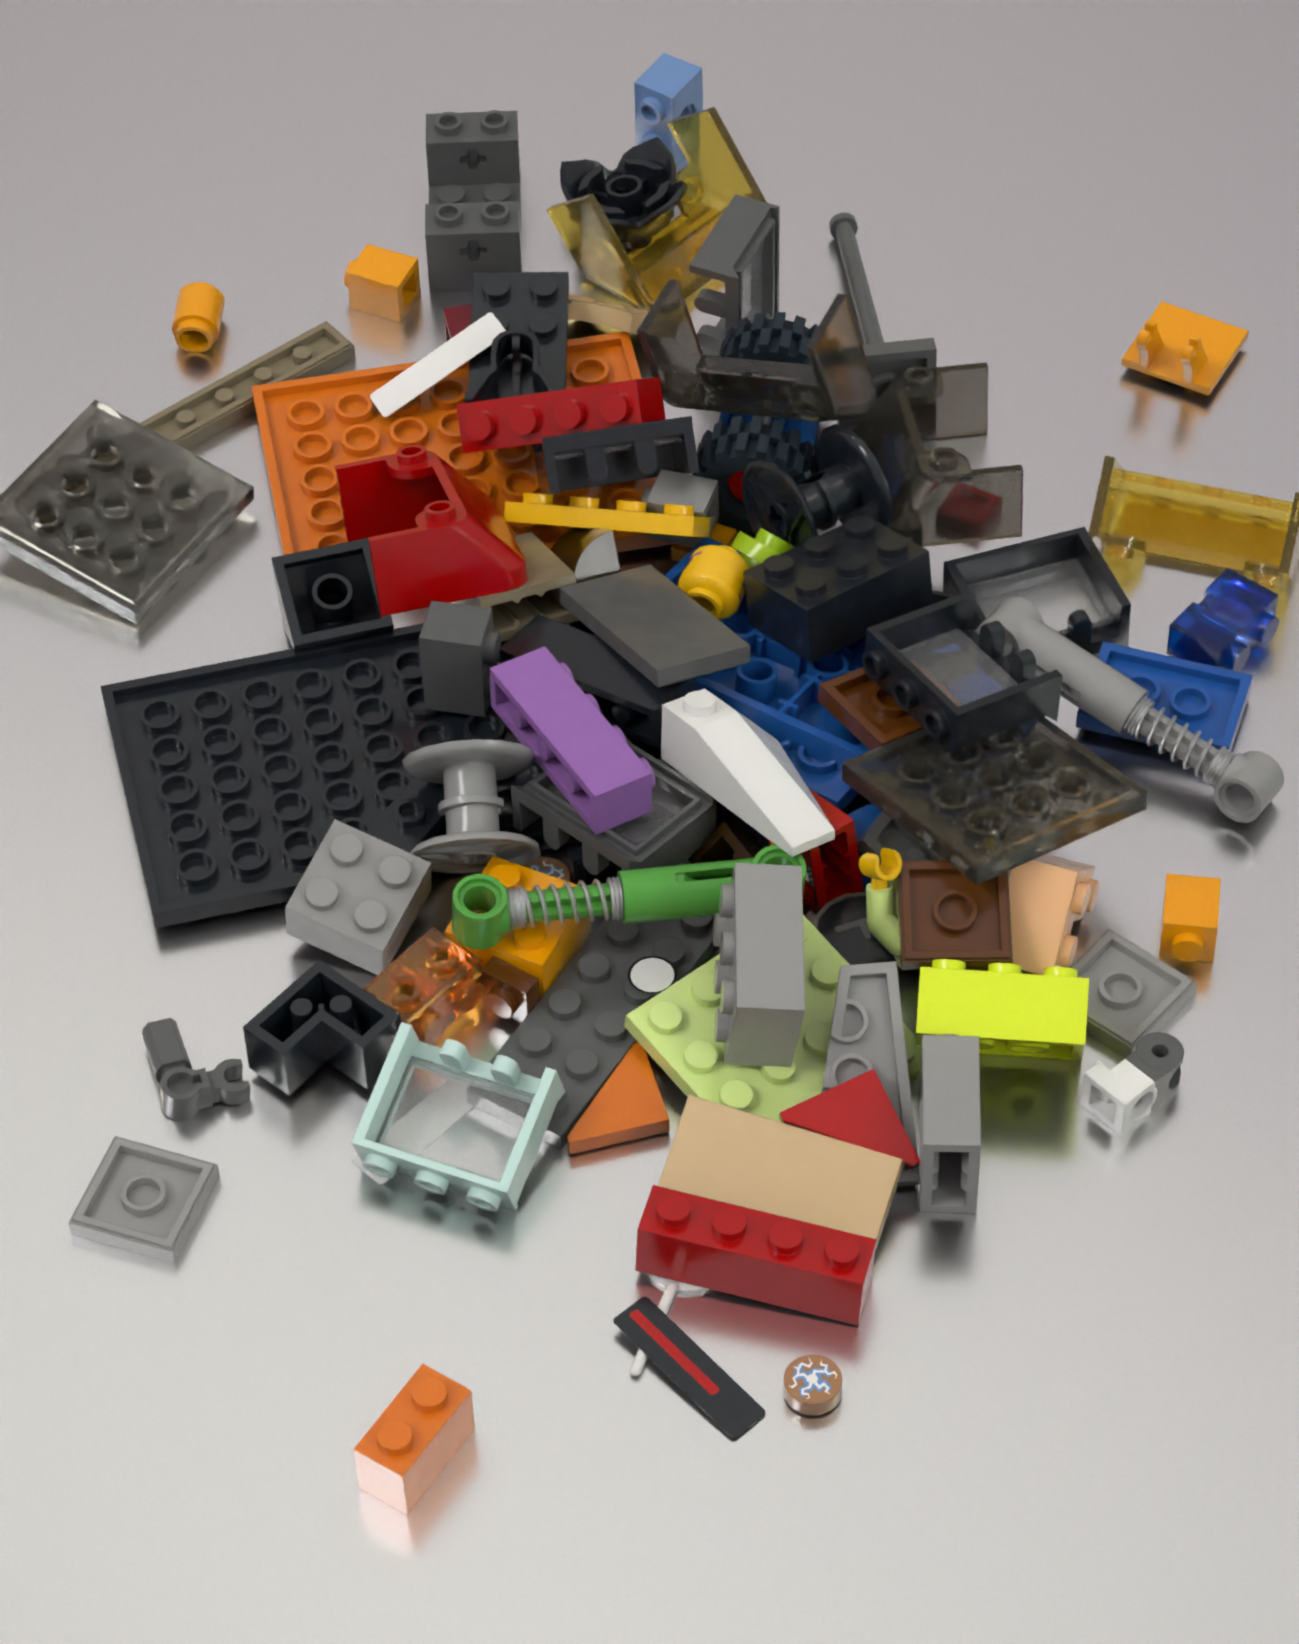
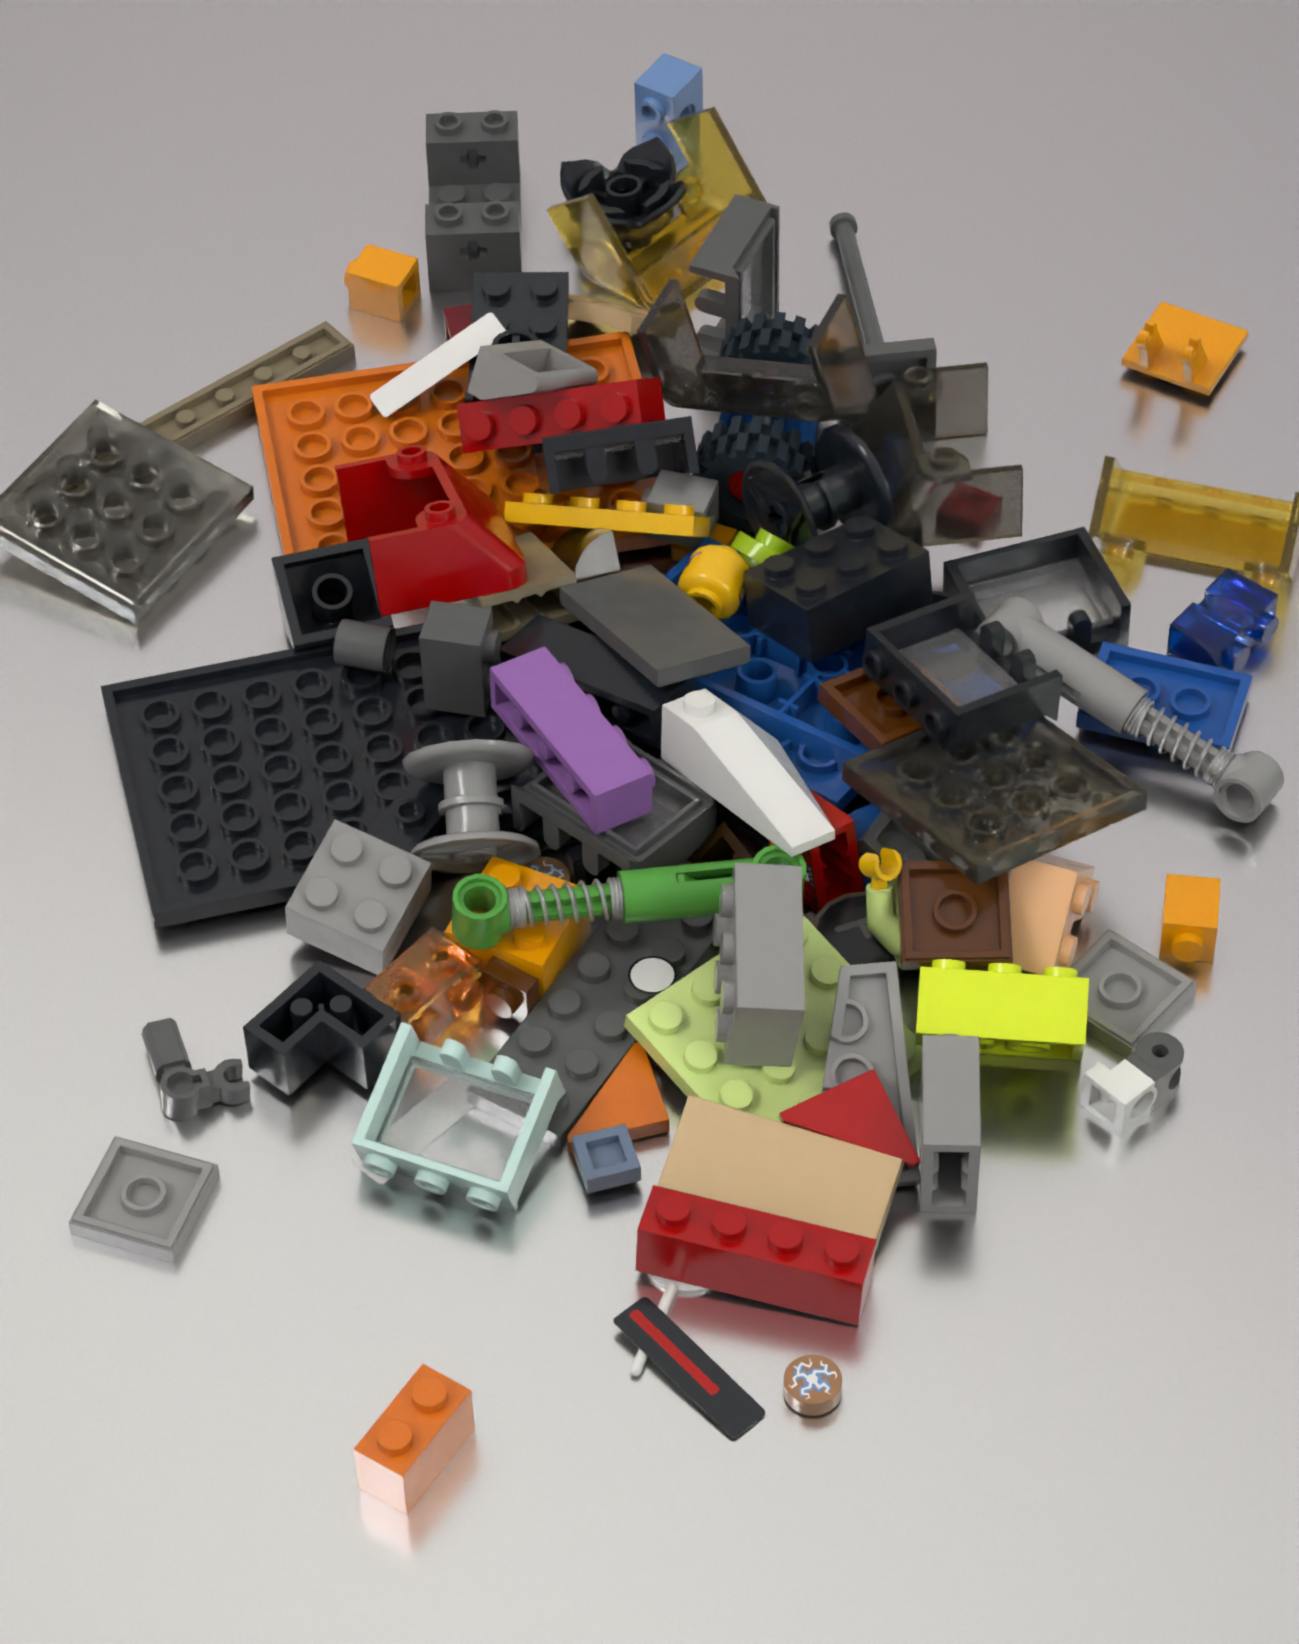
light orange brick [172,282,225,353] -> none
none -> dark grey beam [333,619,396,673]
none -> light grey tile [467,340,598,400]
none -> sand blue plate [571,1124,641,1194]

